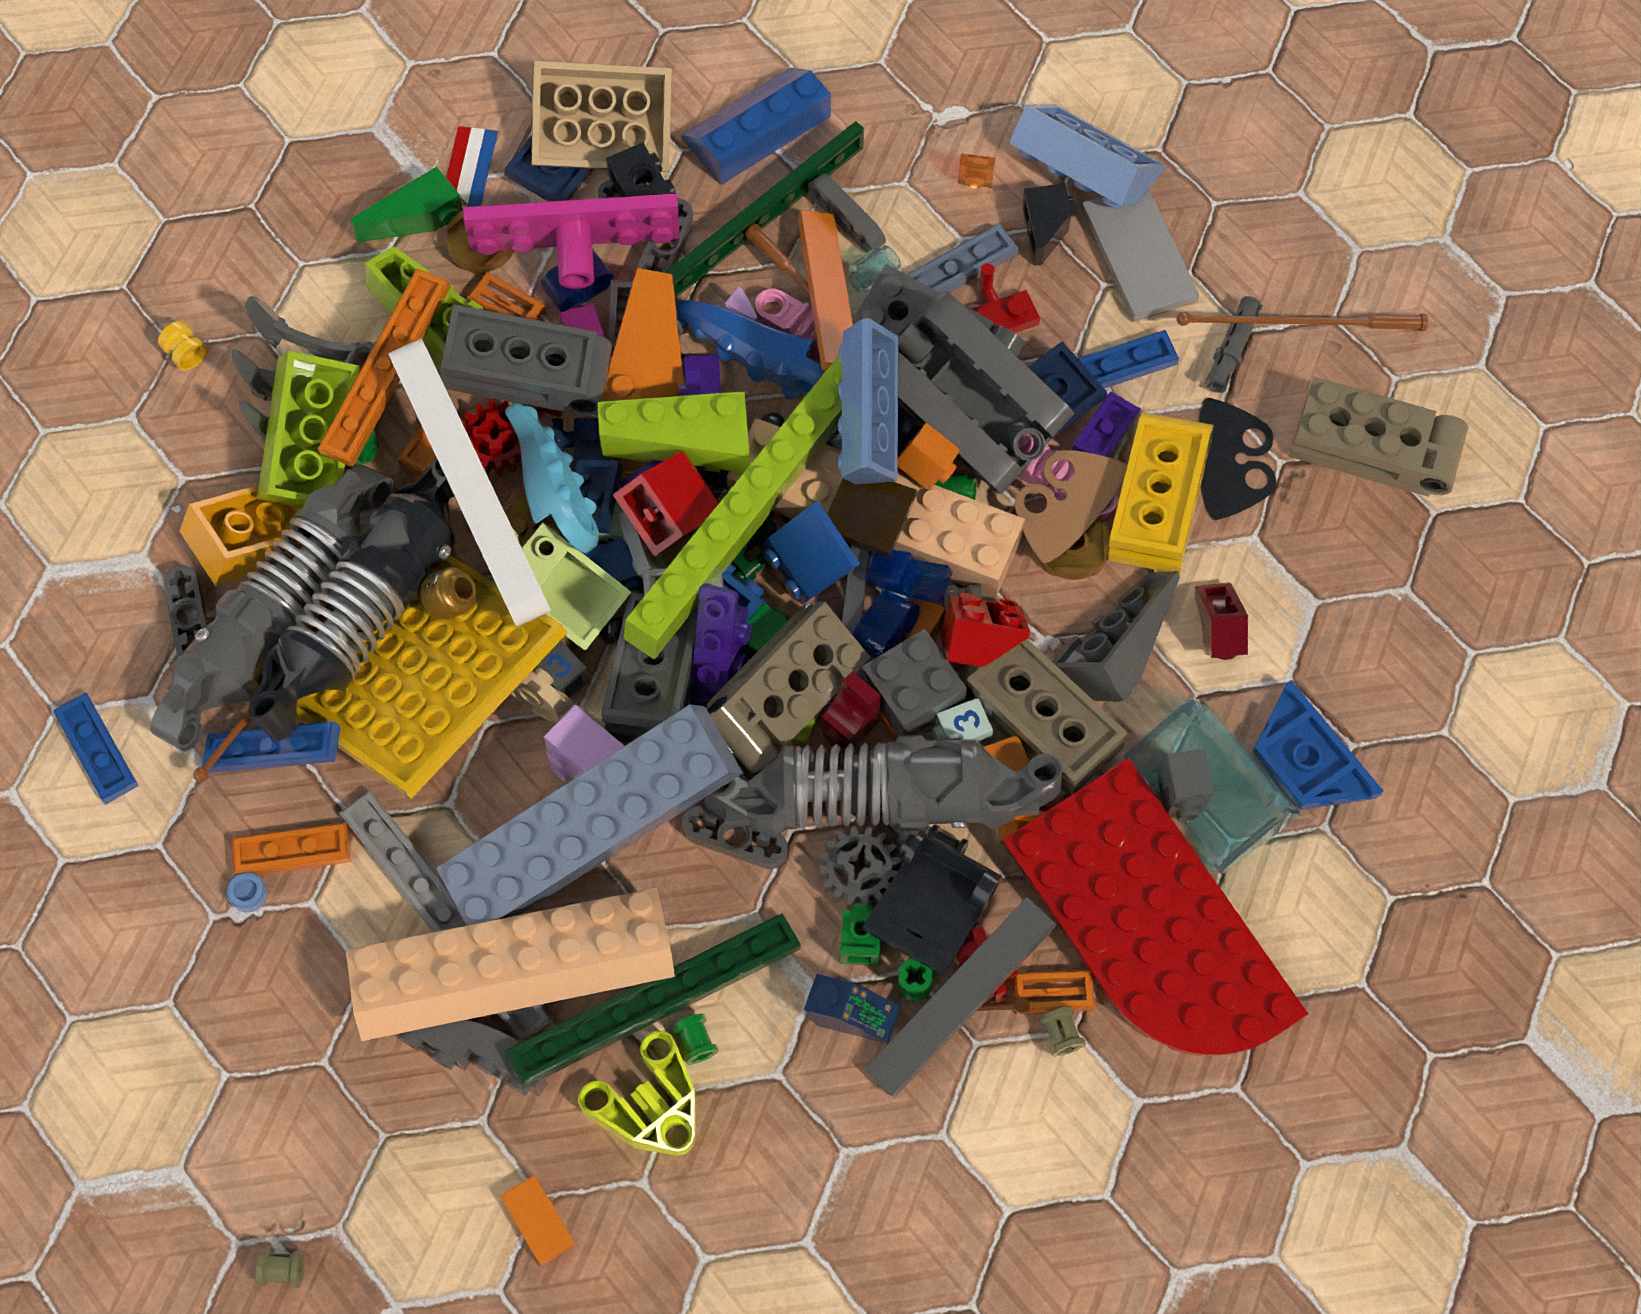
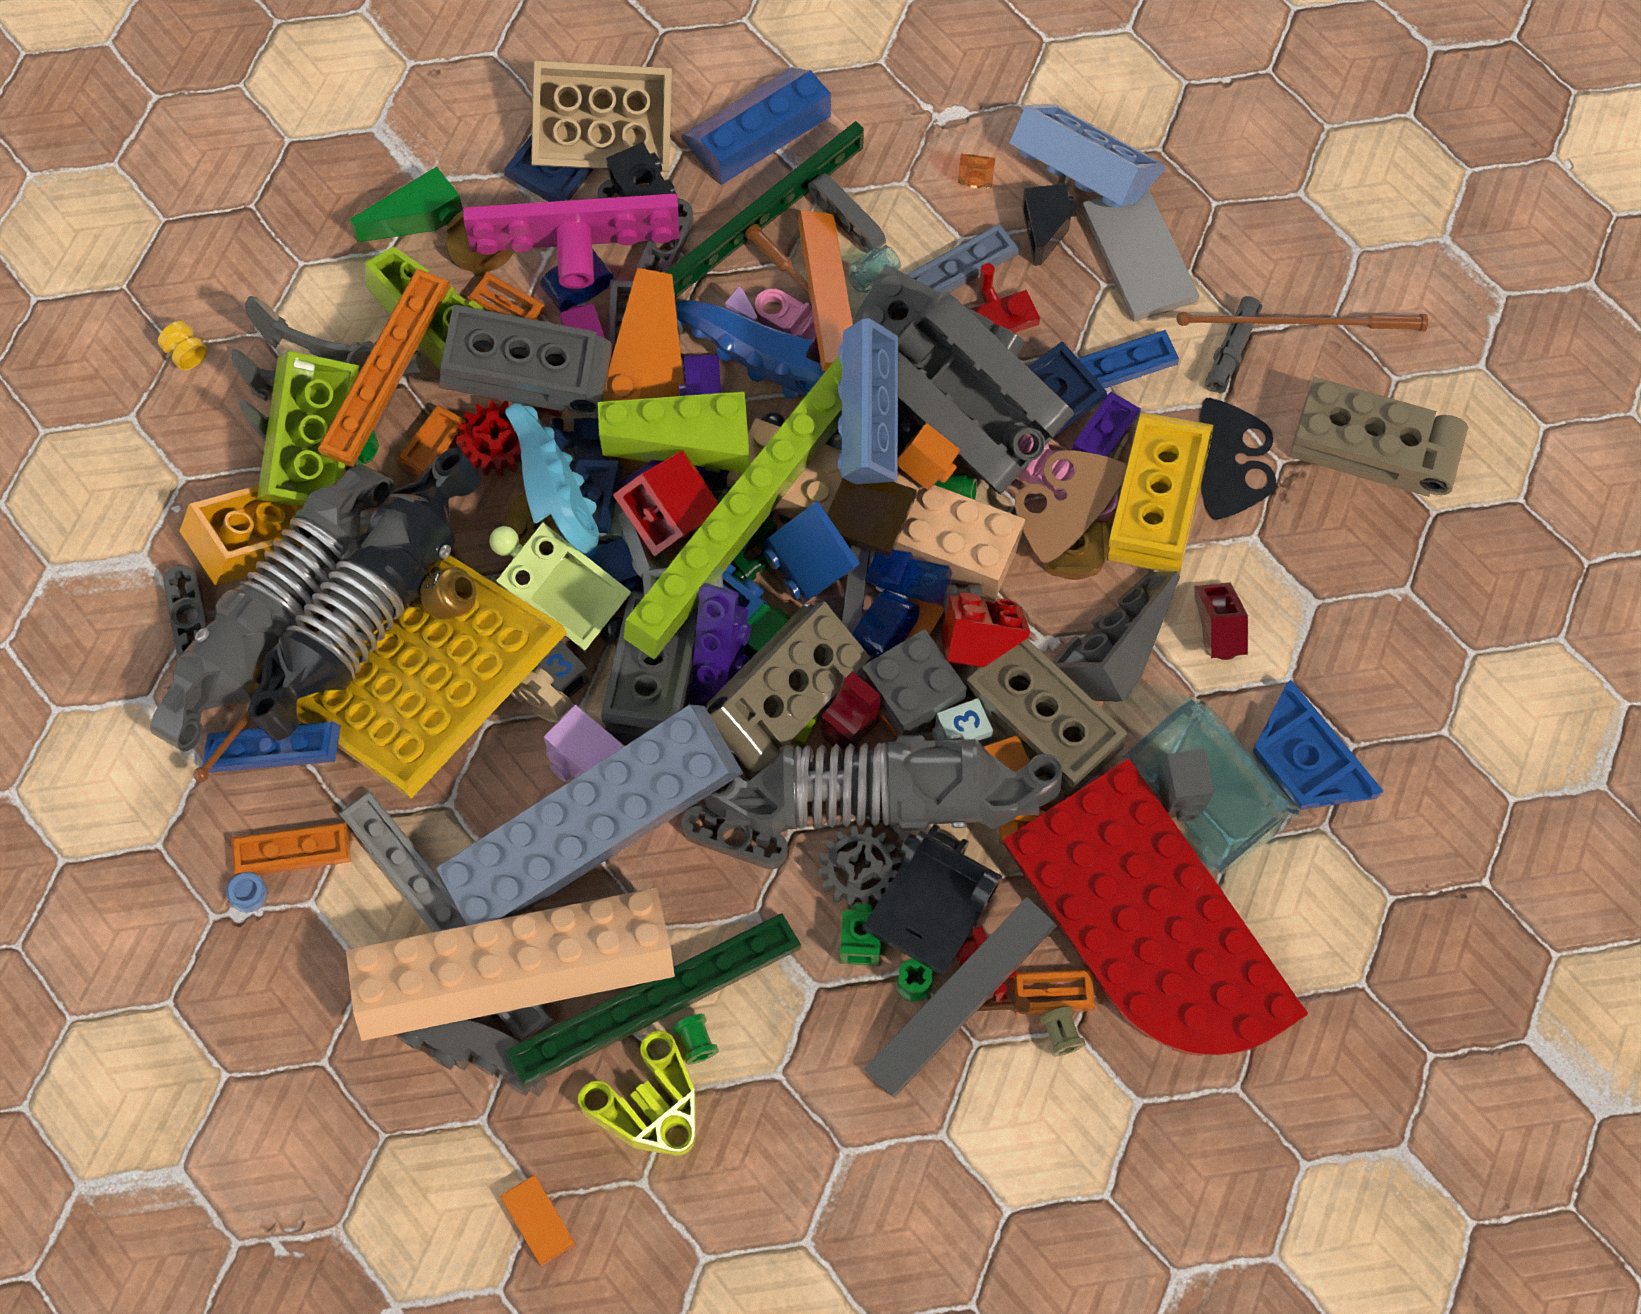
blue tile [53,692,139,805] -> none
olive bush [256,1248,305,1288] -> none
white beam [388,338,551,627] -> none
sticker [446,126,498,207] -> none
dark blue slope [804,974,900,1044] -> none

